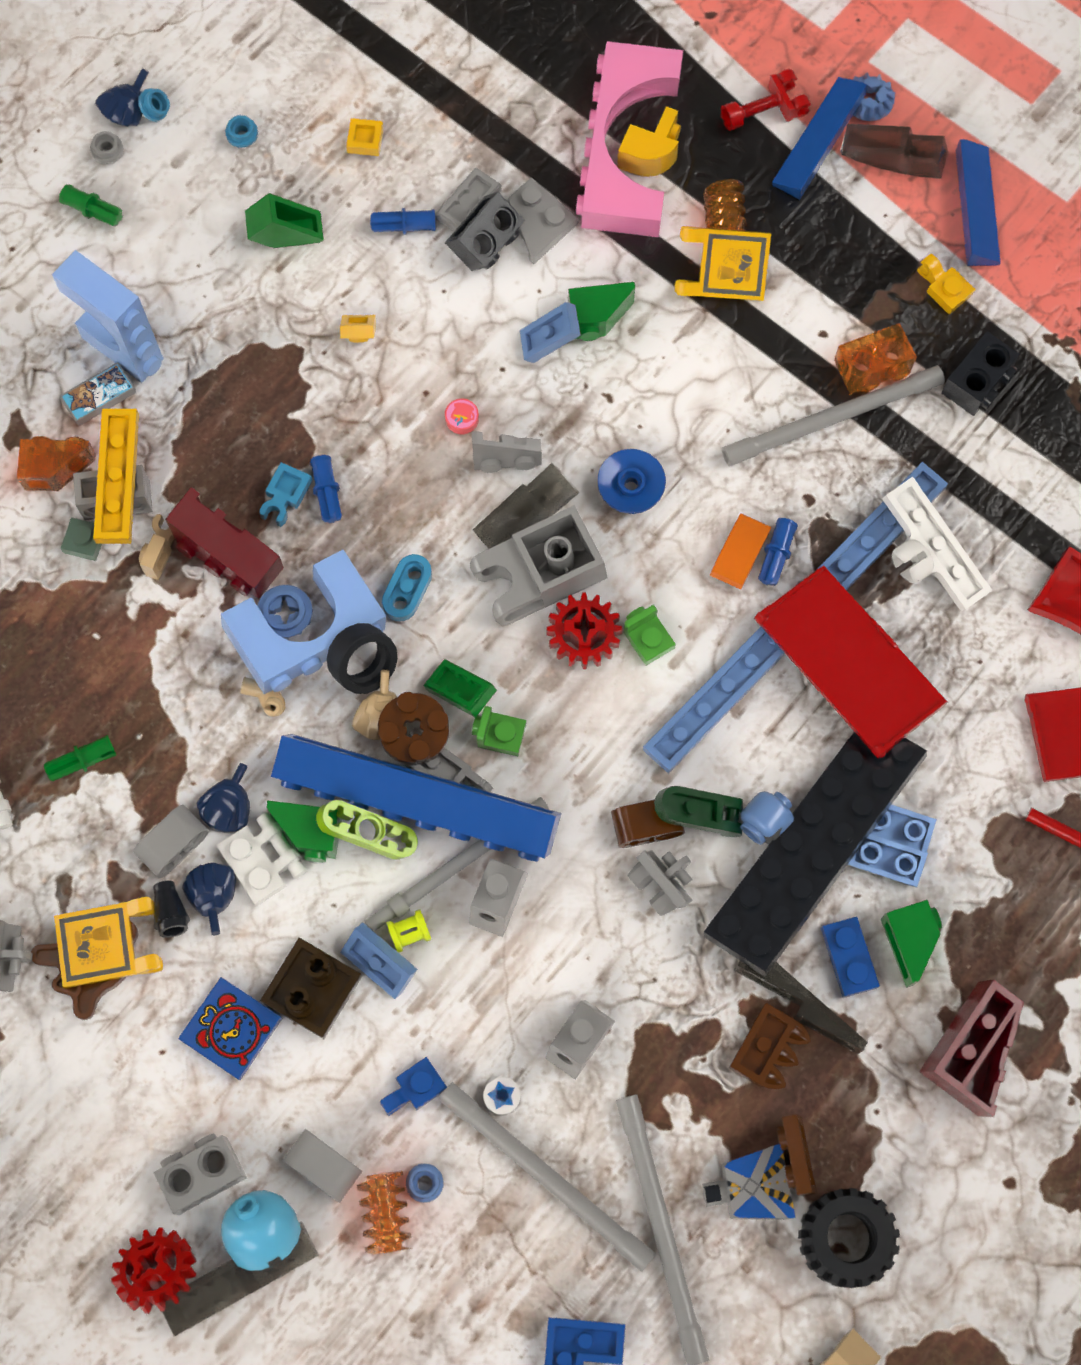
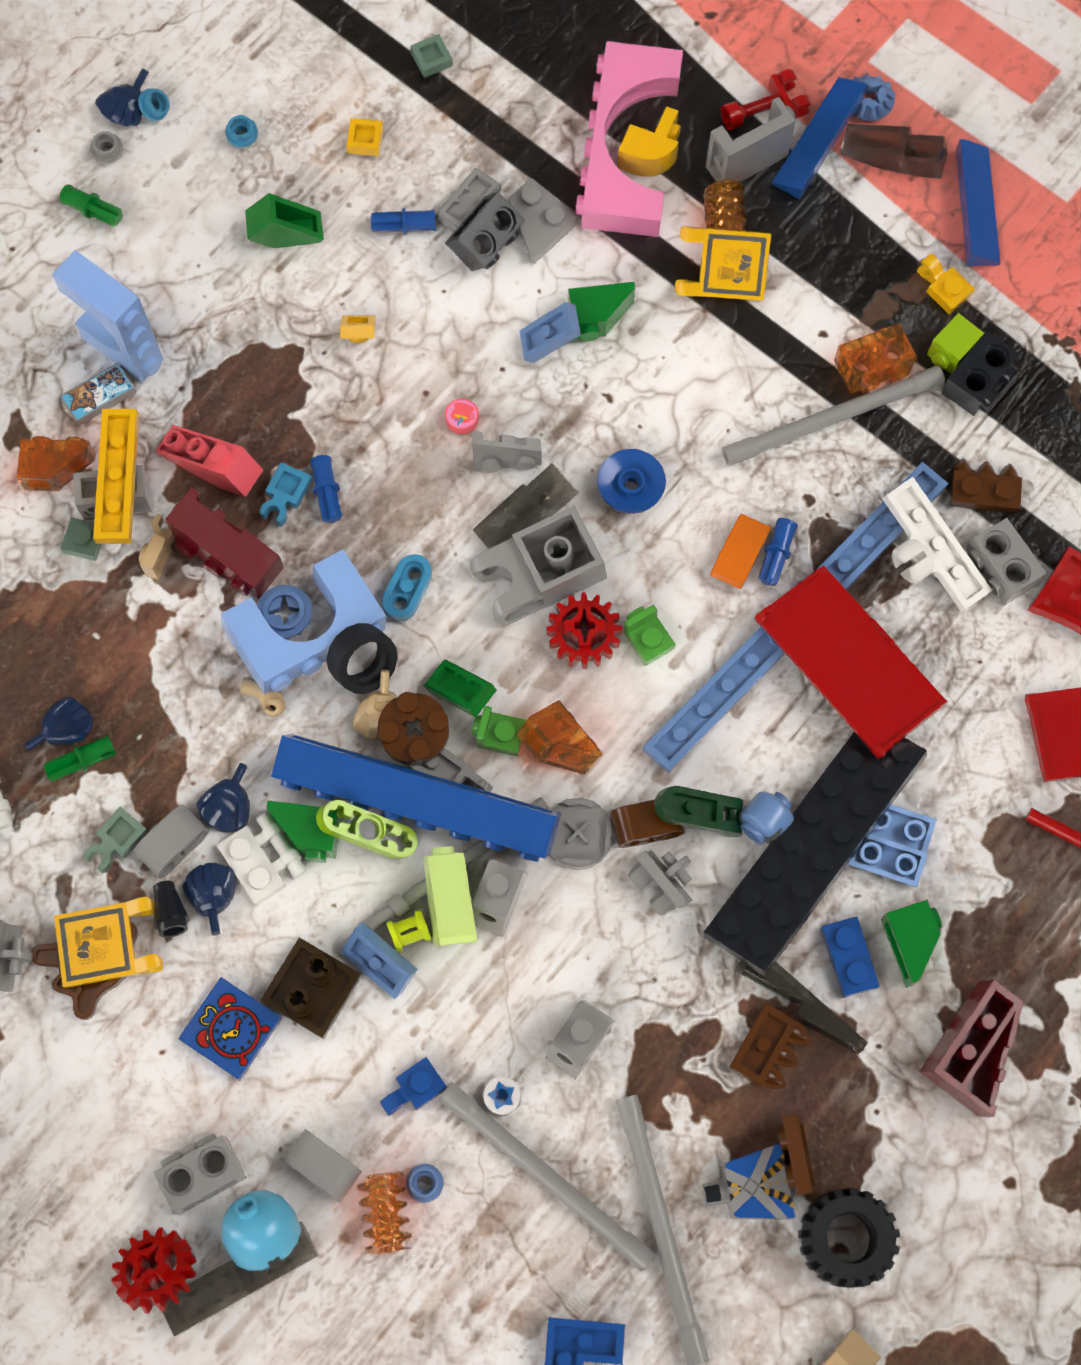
none -> dark blue piece [25,697,93,751]
none -> sand green plate [83,807,149,874]
none -> coral slope [155,425,263,497]
none -> sand green plate [410,34,453,78]
none -> yellowish green slope [423,846,477,946]
none -> clear orange slope [516,700,603,775]
none -> light grey tile [550,798,614,870]
none -> light grey panel [706,97,796,191]
none -> lime brick [927,313,985,374]
none -> reddish brown plate [950,458,1022,514]
none -> light grey brick [966,518,1047,605]

